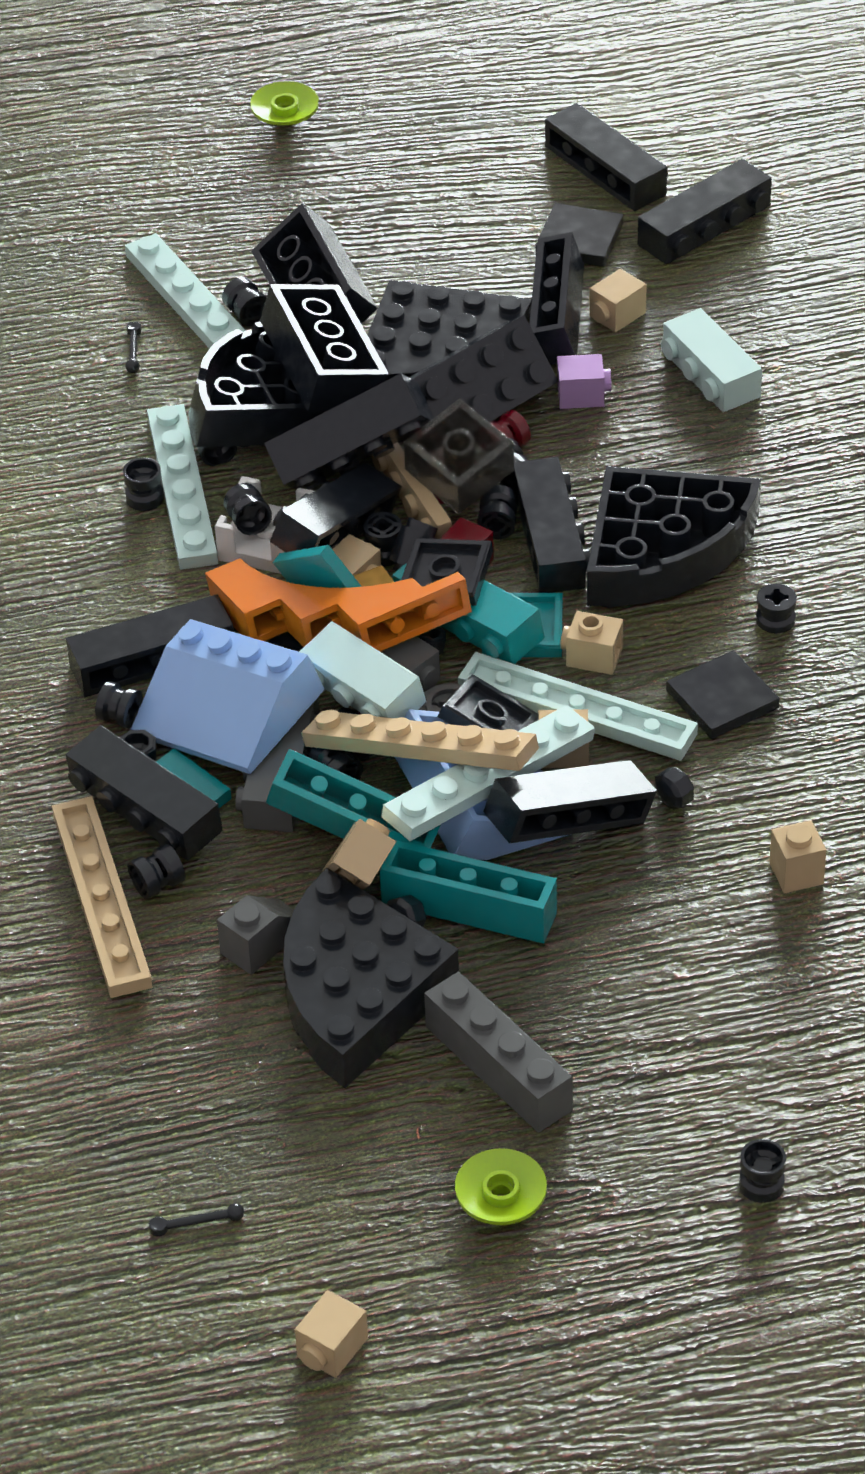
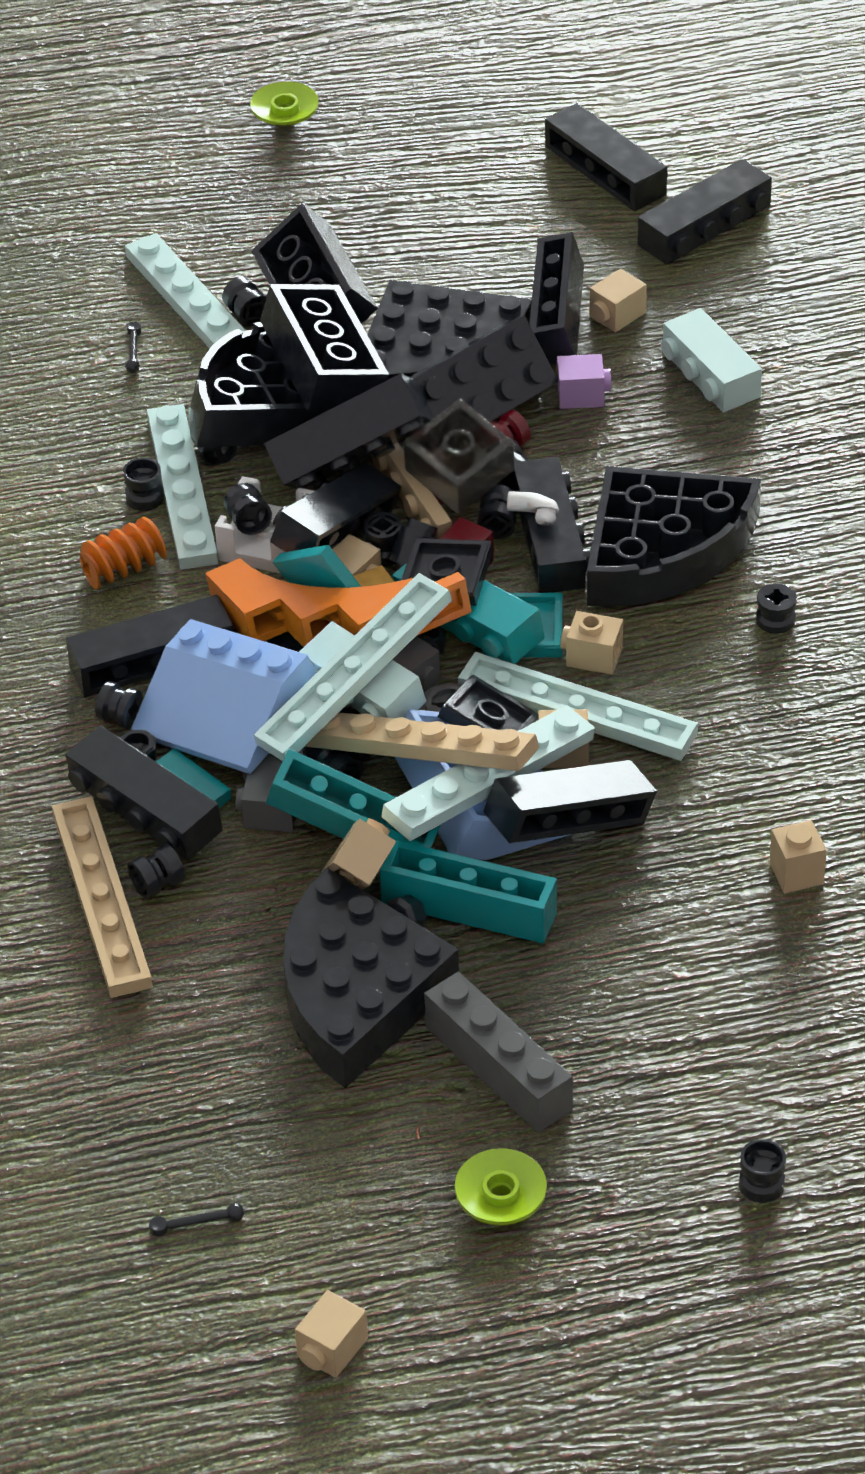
dark grey slope [217,895,294,975] -> none
black tile [535,203,623,267] -> none
black tile [655,767,694,810] -> none
black tile [666,650,780,739] -> none
none -> orange piece [80,517,167,590]
none -> light aqua plate [254,573,452,761]
none -> white arm [507,491,559,525]

